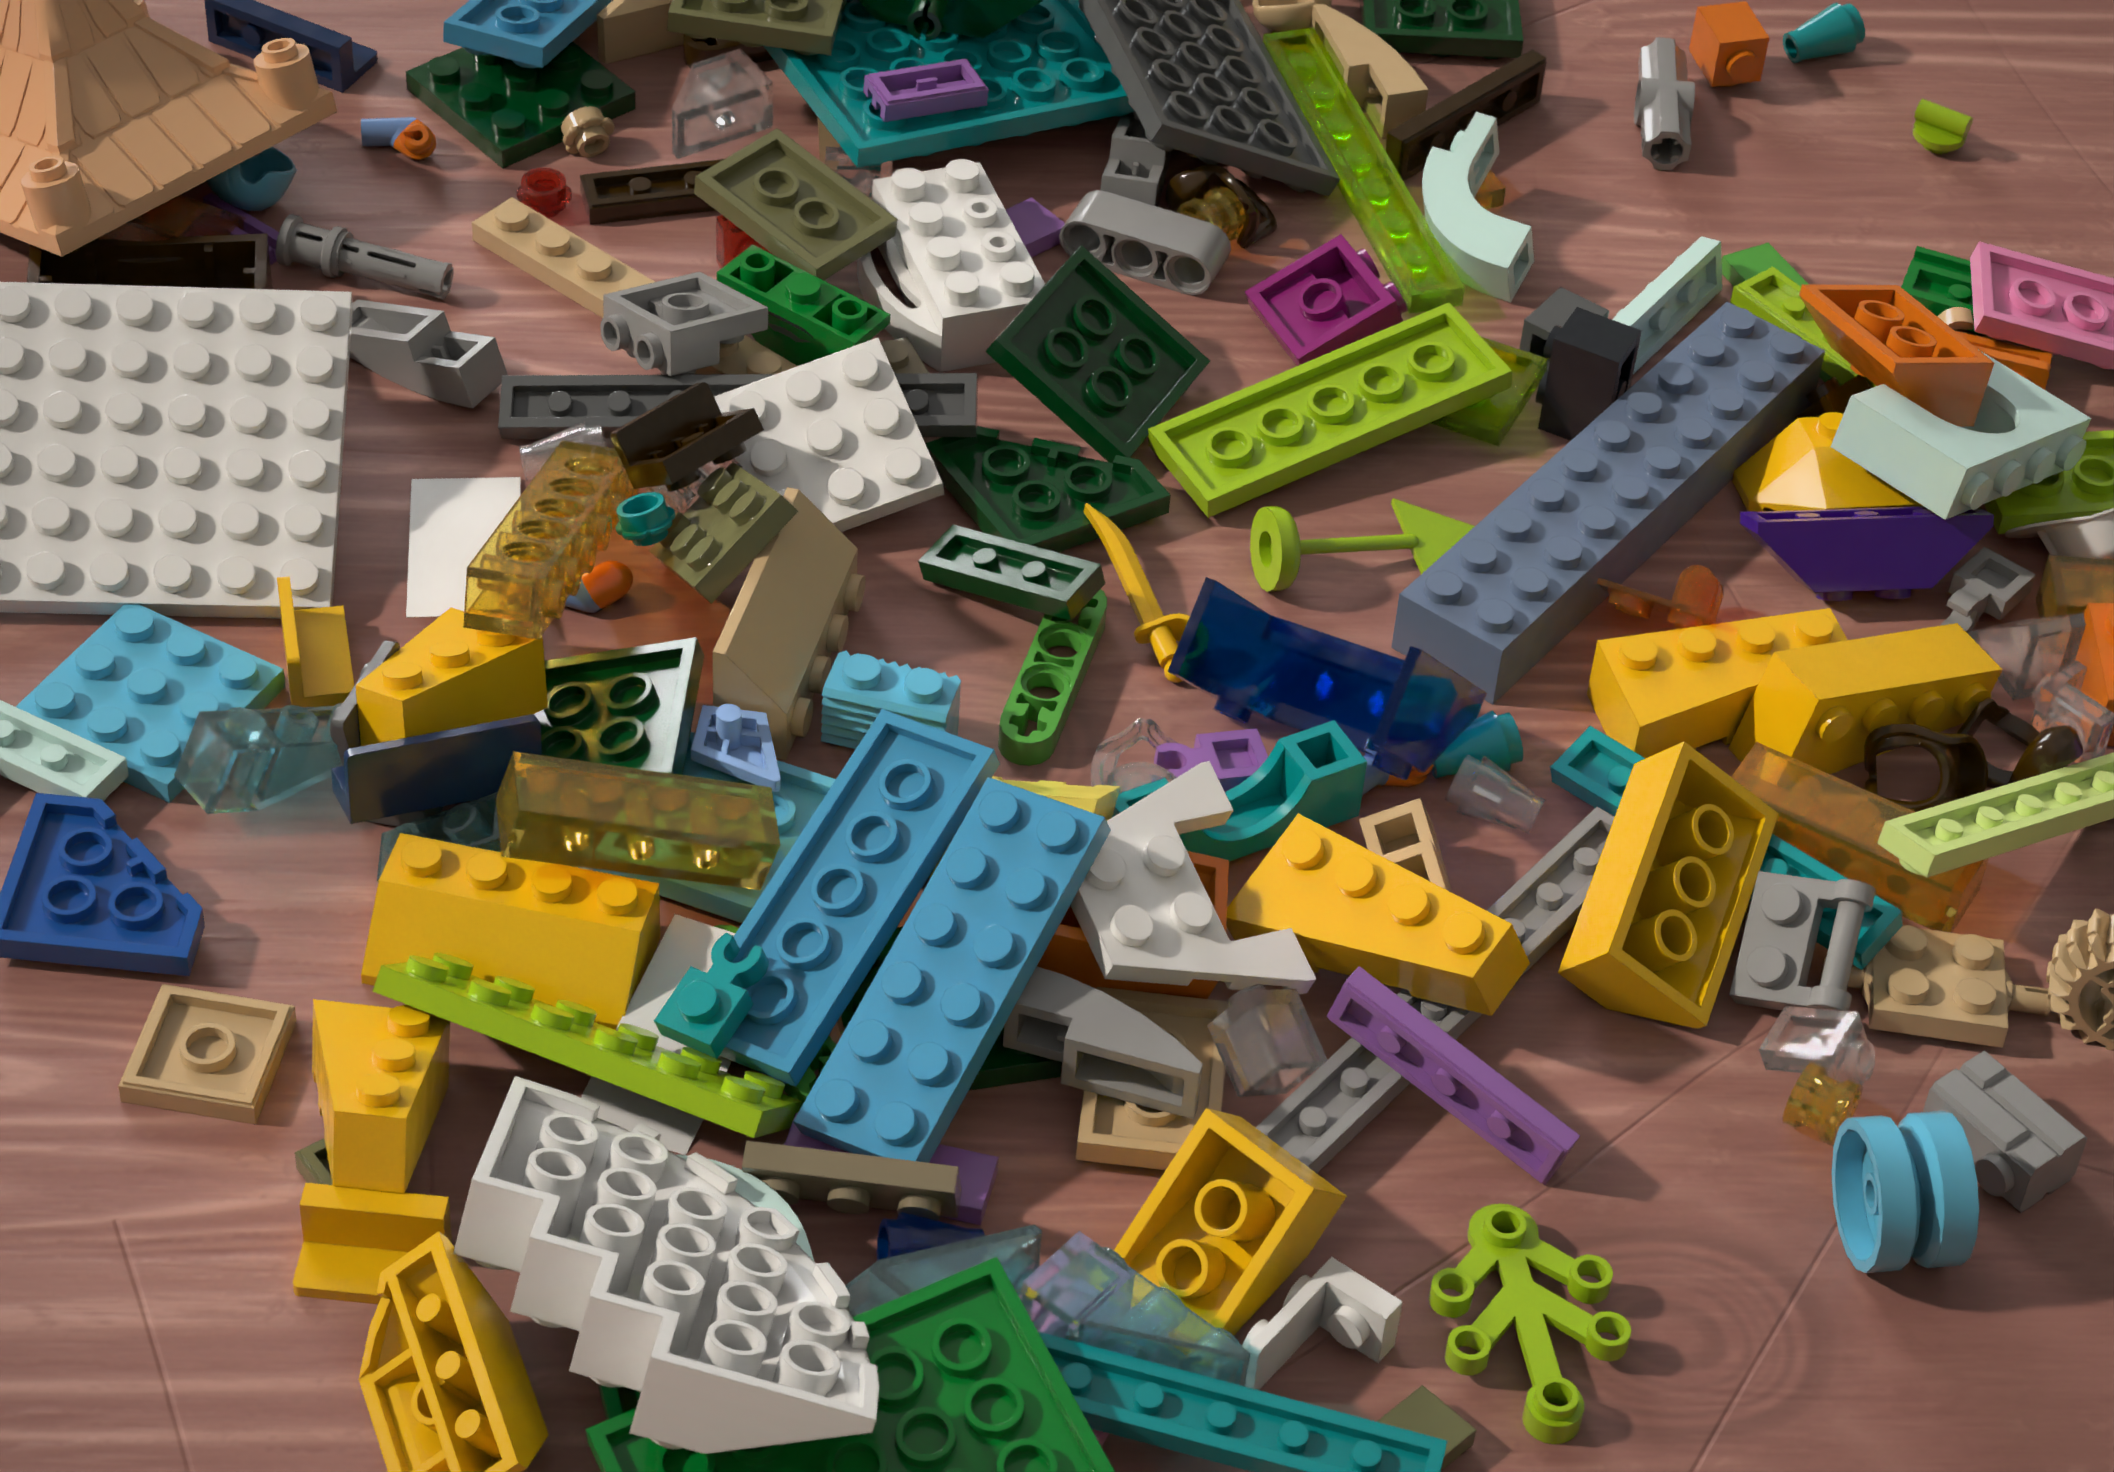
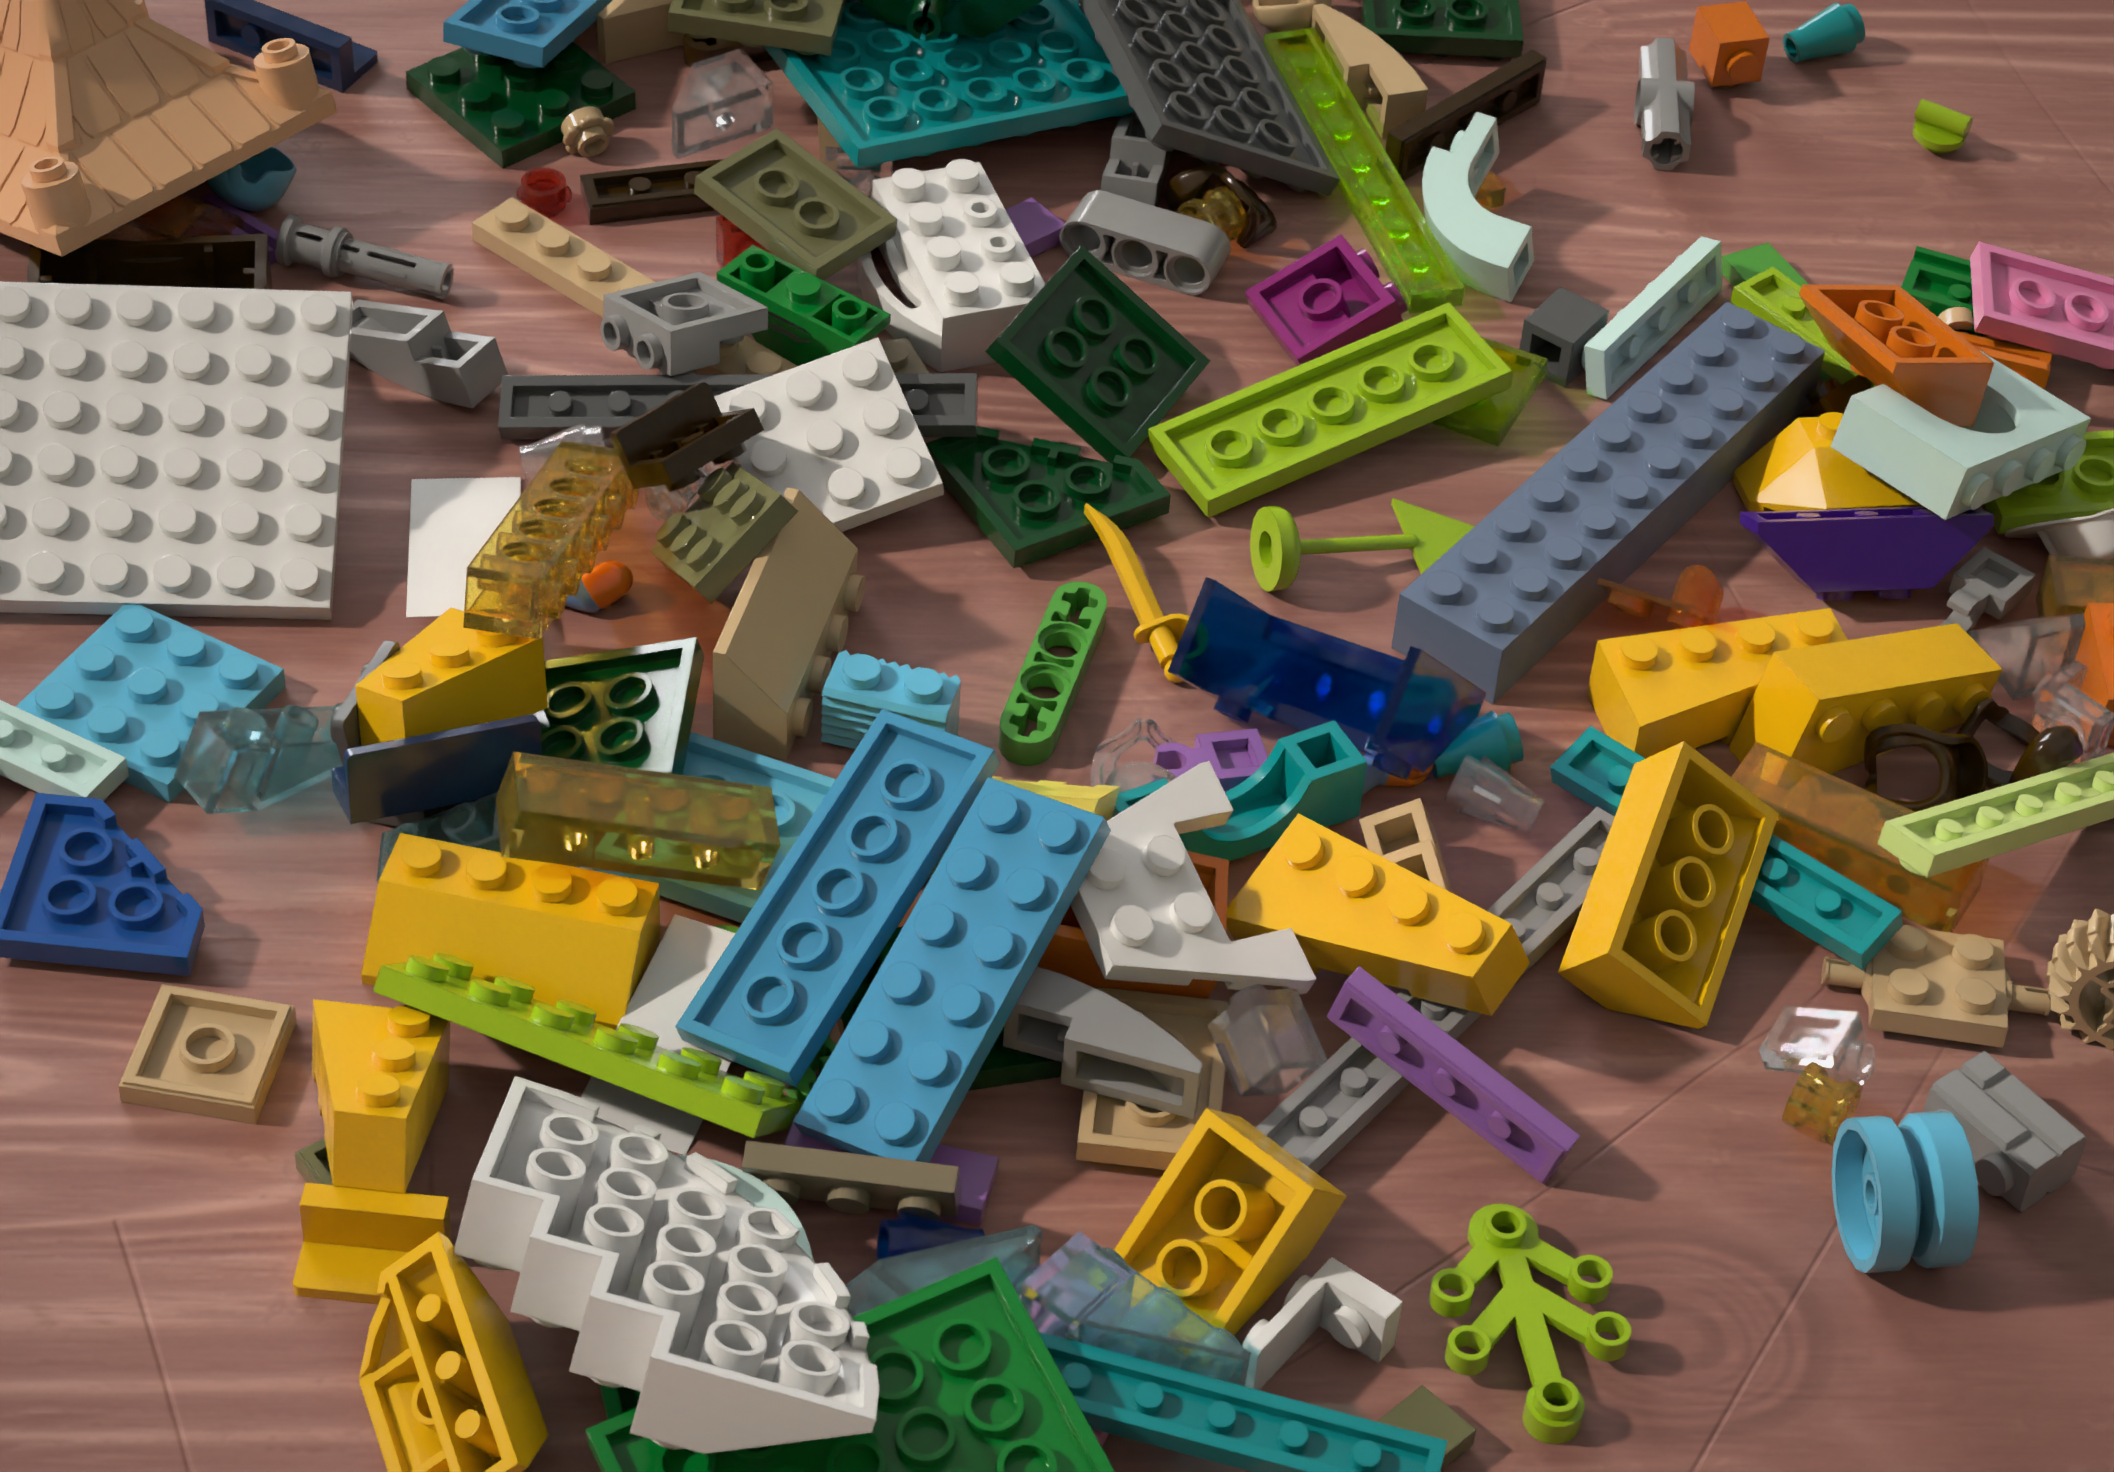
yellow panel [277,576,354,717] -> none
arm [361,117,437,160] -> none
teal plate [616,492,675,546] -> none
teal plate [654,933,769,1059] -> none
light blue piece [691,704,781,792] -> none
medium lavender tile [863,59,989,122] -> none
dark green plate [918,524,1106,621] -> none
black brick [1535,307,1642,441] -> none
light grey plate [1729,871,1876,1019] -> none

